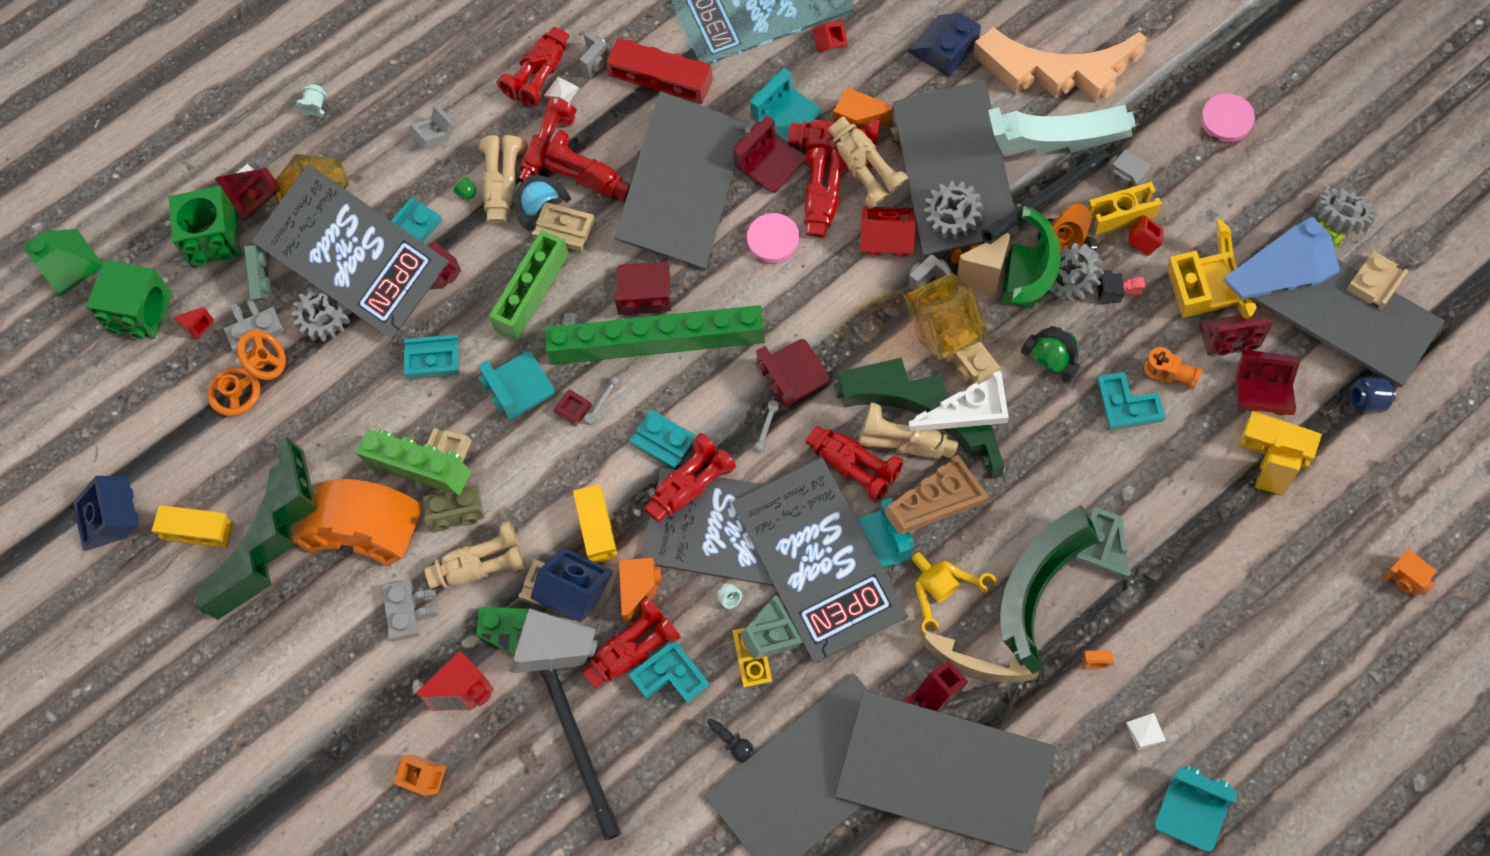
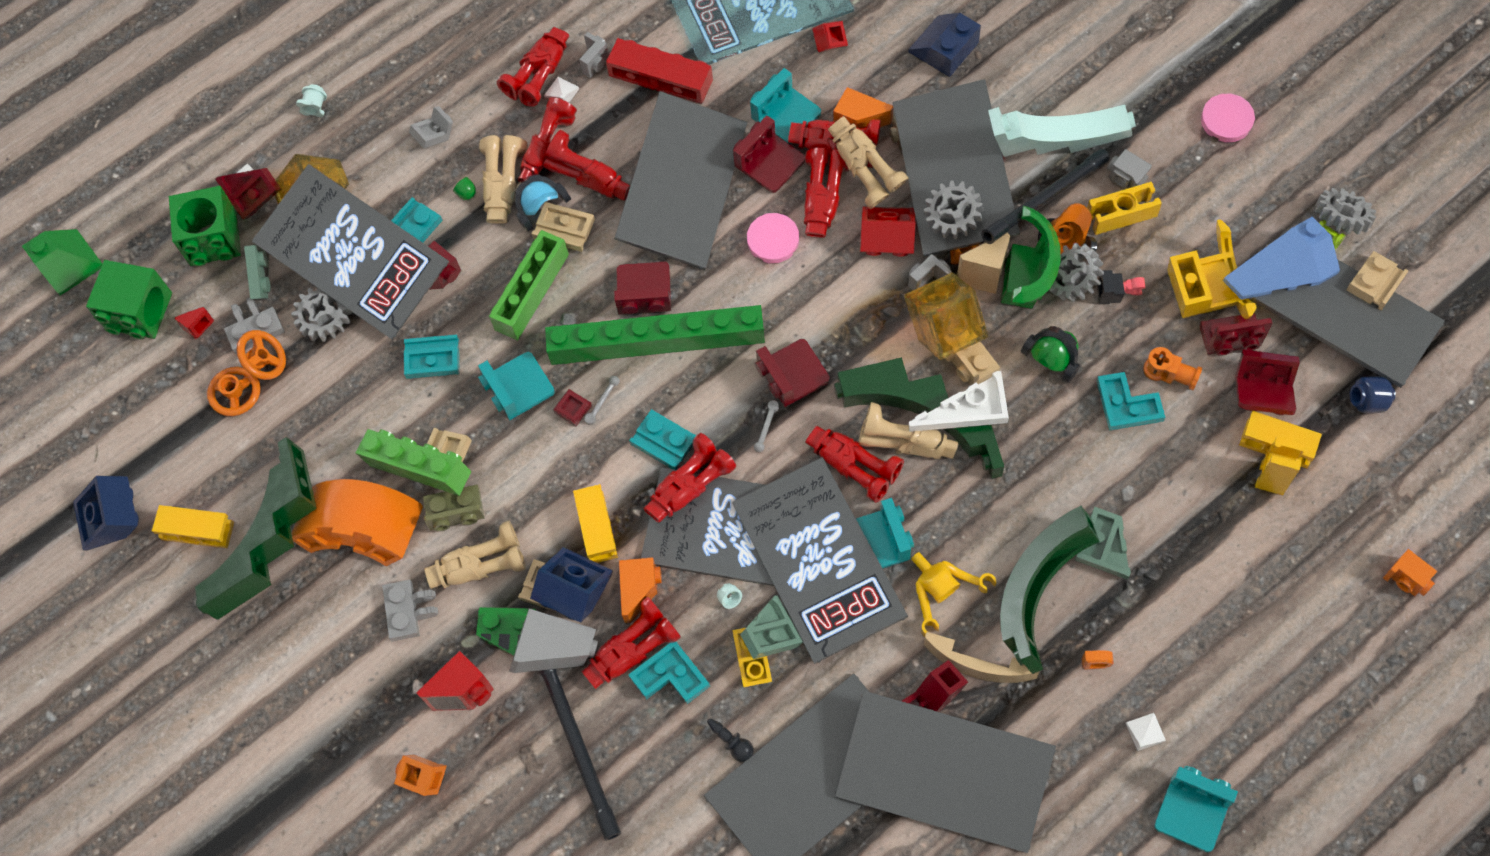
medium nougat wing [884,454,989,535] -> none
light nougat arch [973,27,1147,103] -> none
red slope [1128,215,1163,256] -> none

